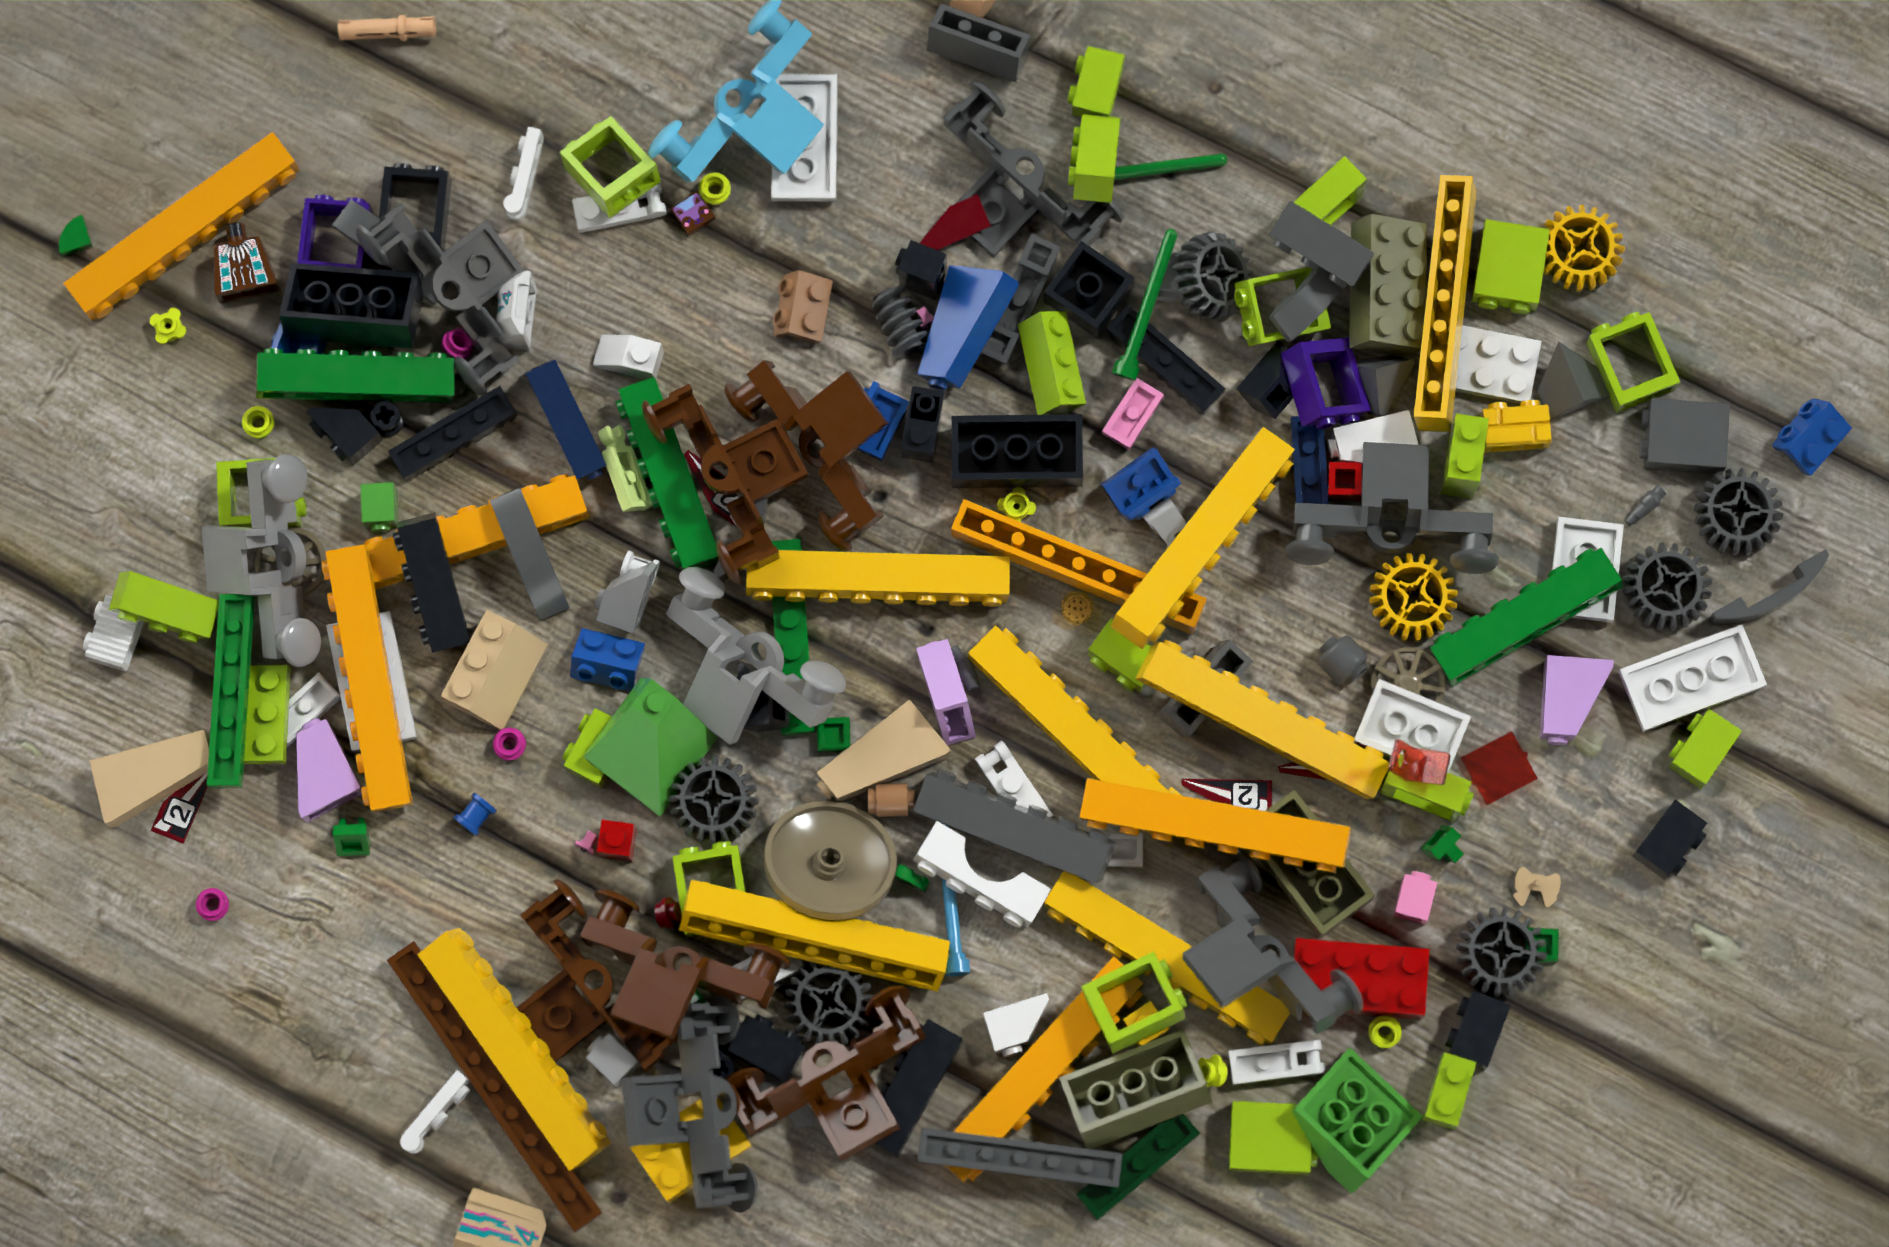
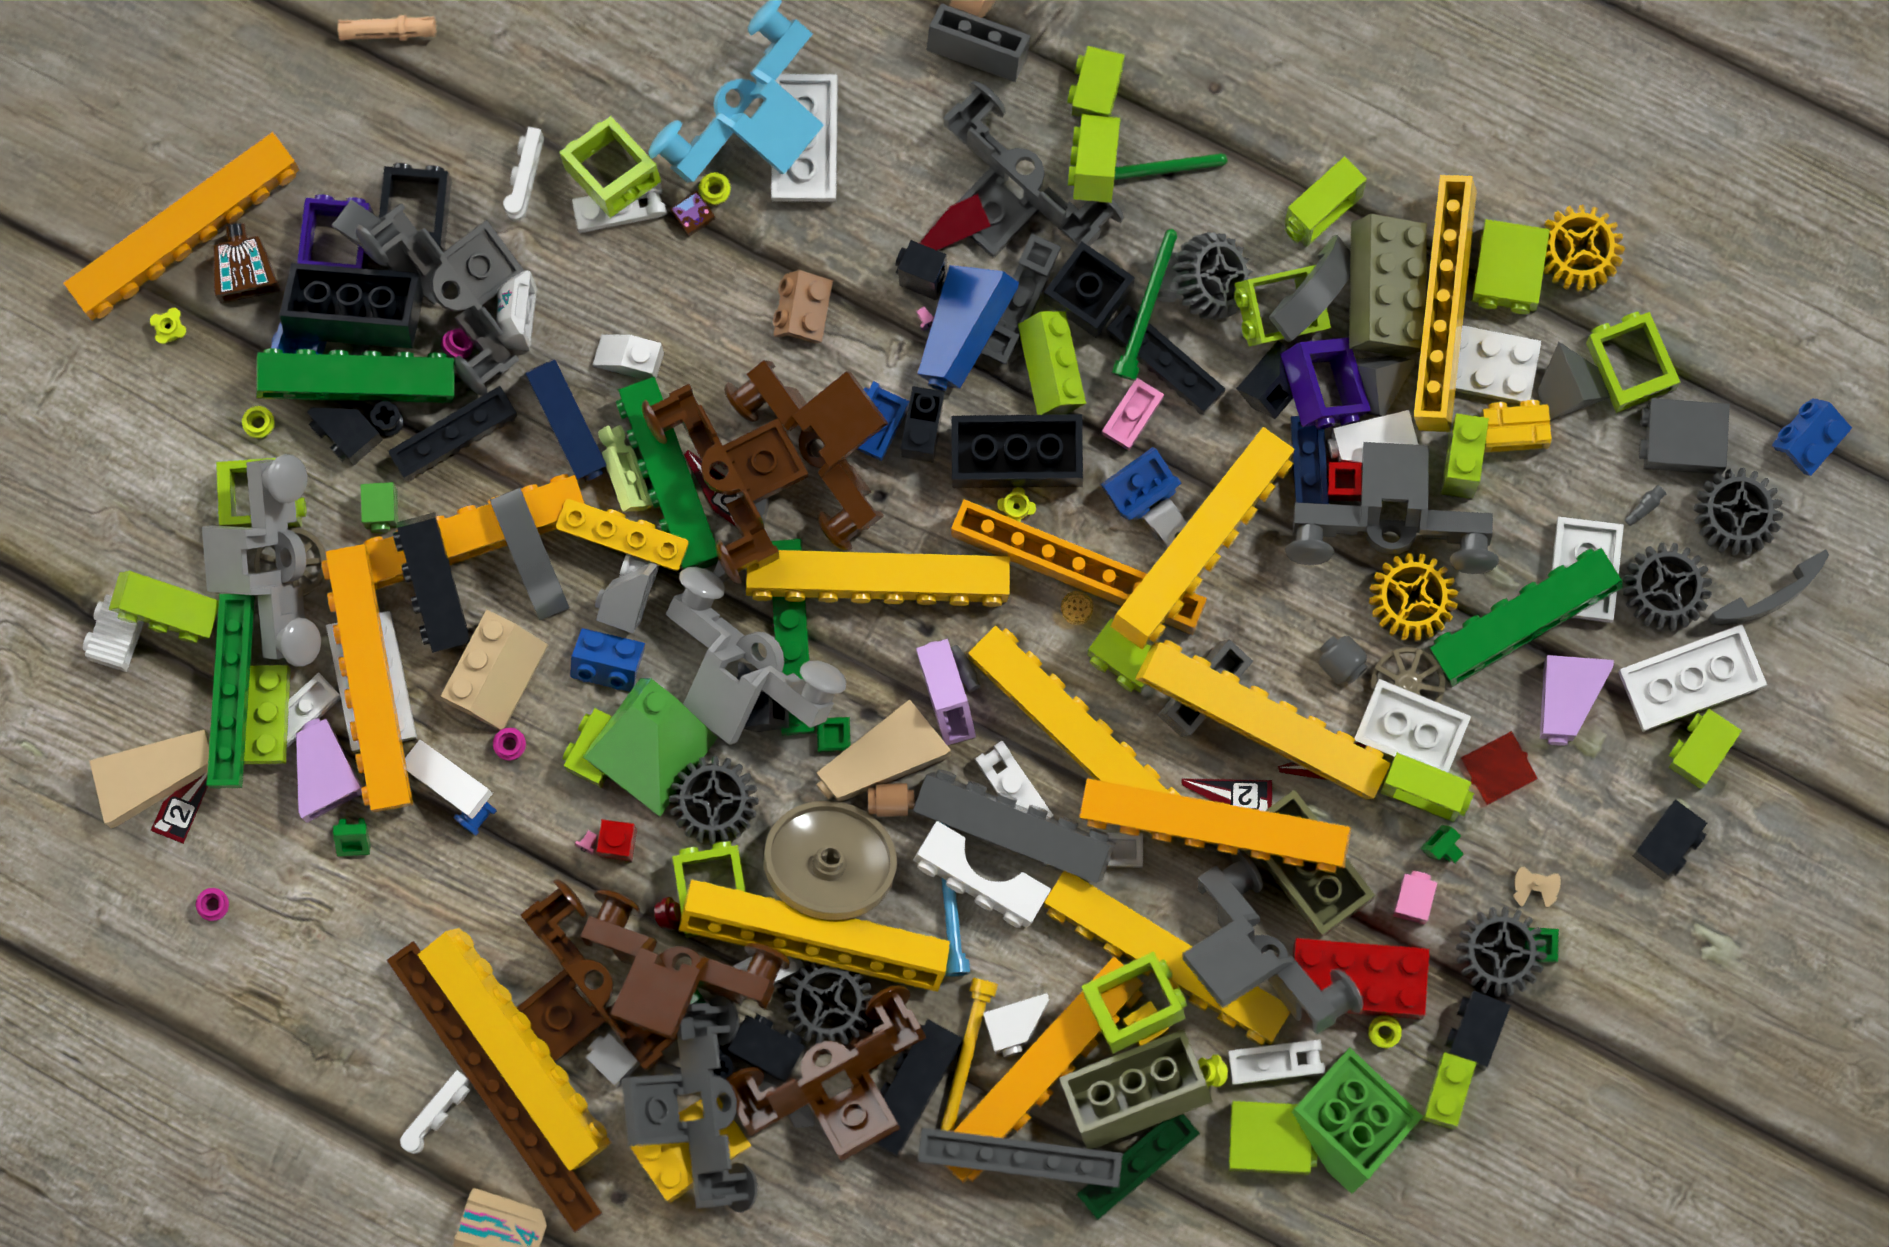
green tile [59,215,93,256] -> none
dark grey piece [871,285,927,359] -> none
green tile [895,864,930,893] -> none
dark grey brick [1269,201,1375,288] -> none
clear red bracket [1389,739,1451,786] -> none
none -> white tile [405,739,493,819]
none -> yellow bracket [556,499,689,571]
none -> yellow piece [940,978,998,1132]

